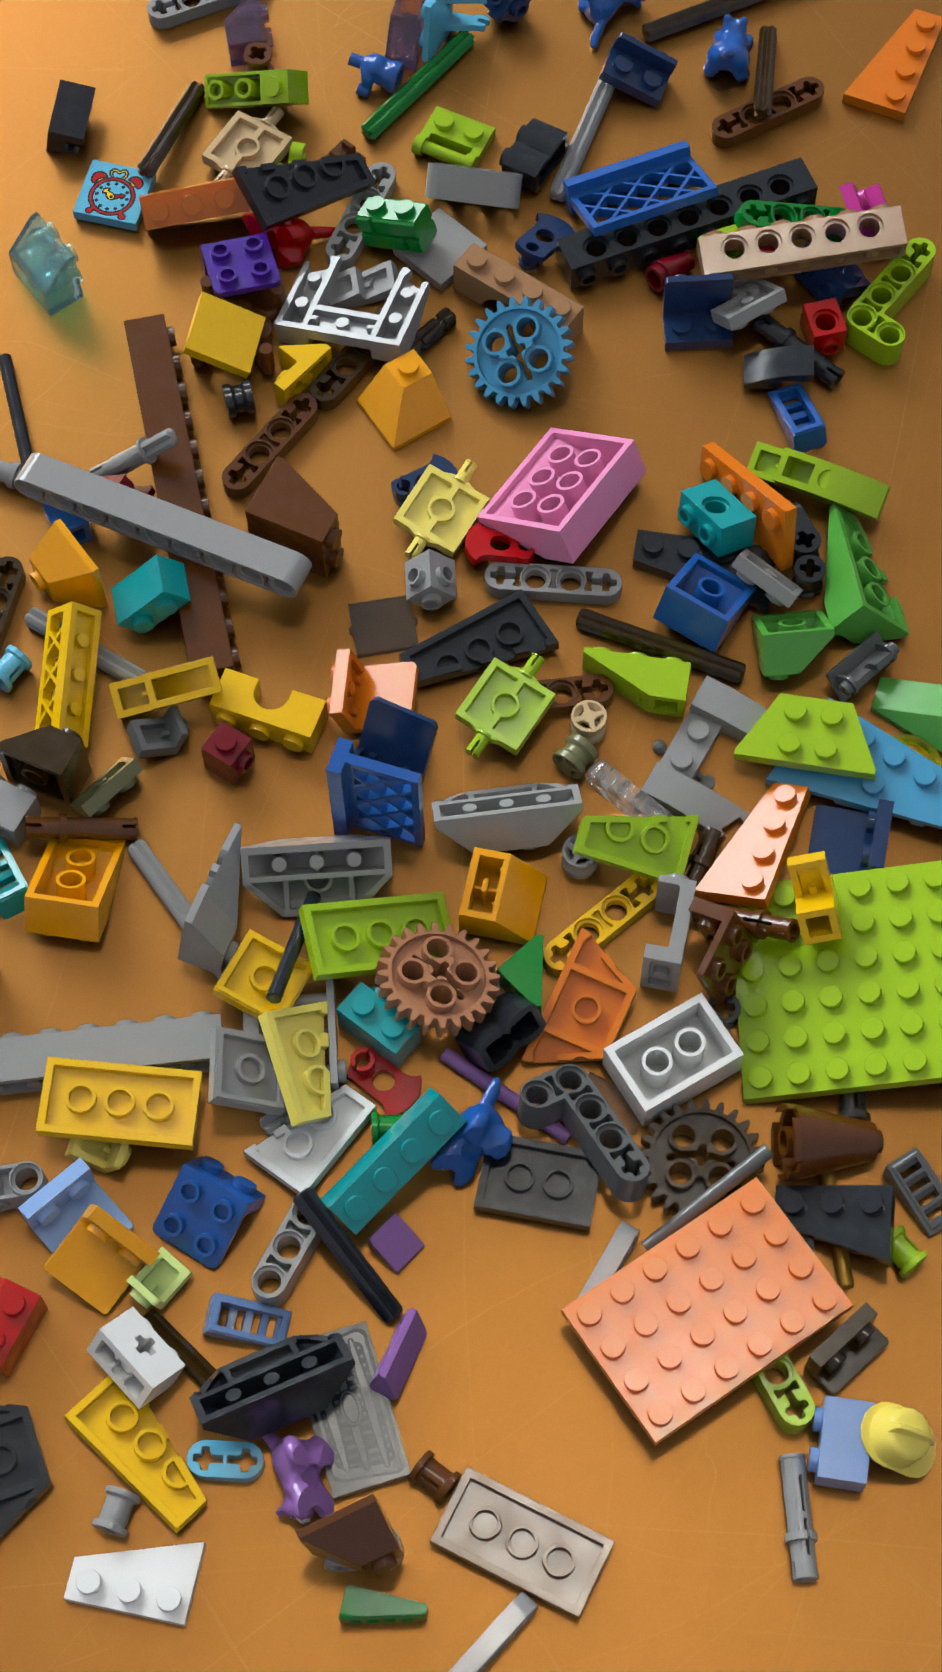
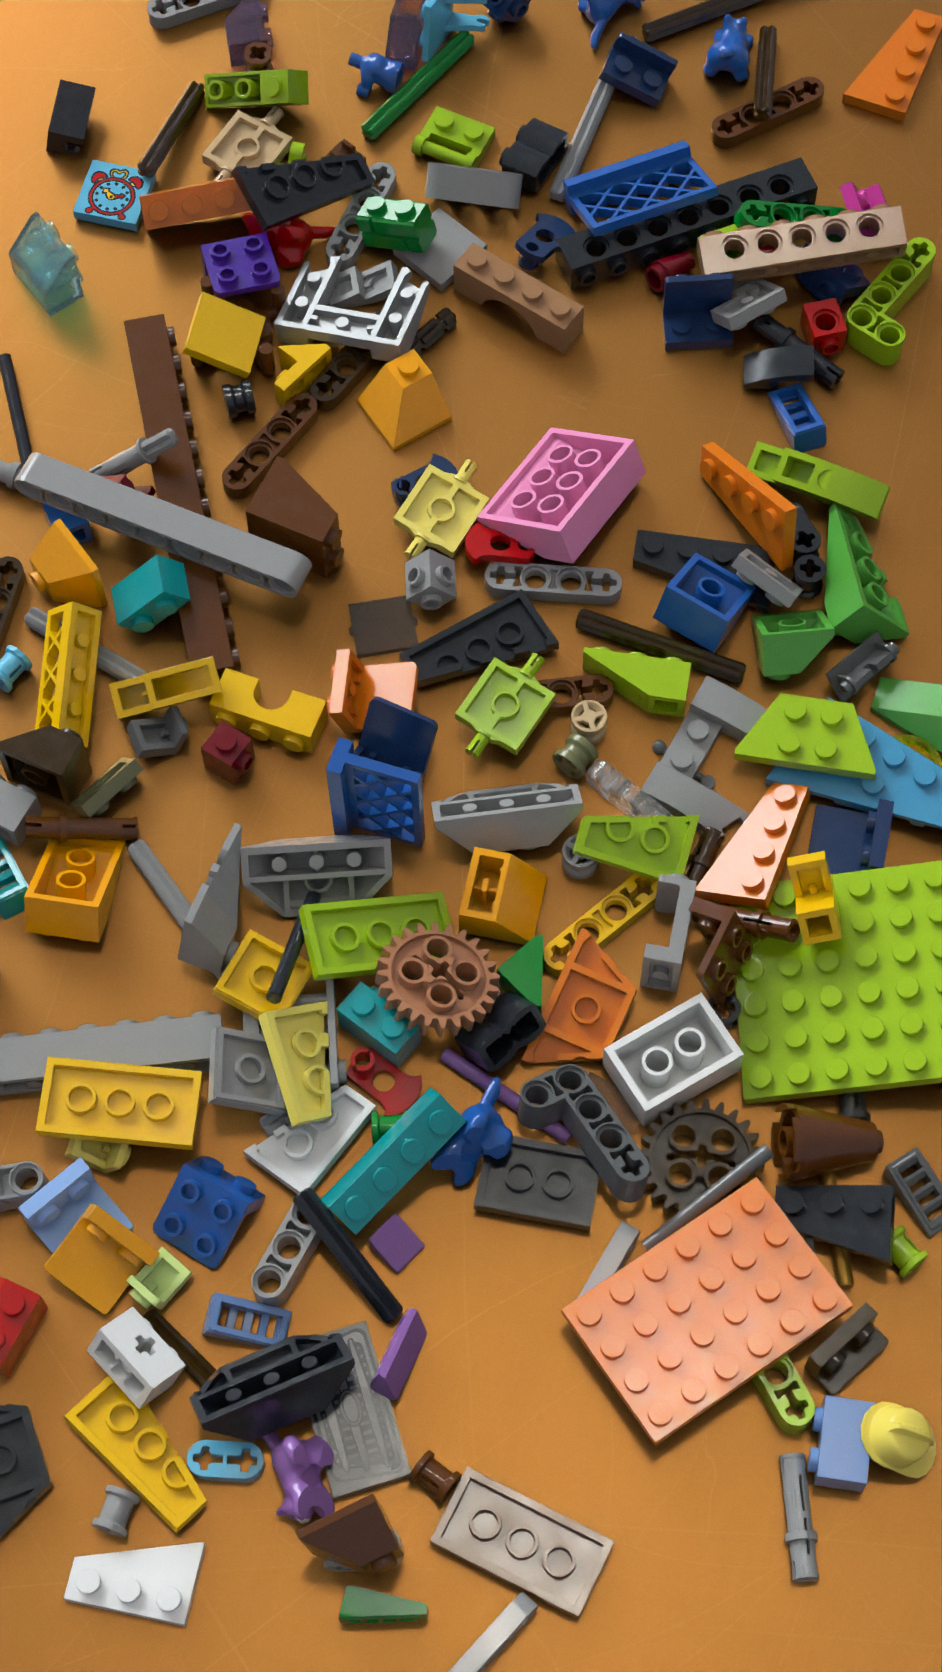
dark azure gear [465,296,576,409] -> none
teal brick [678,479,757,557] -> none

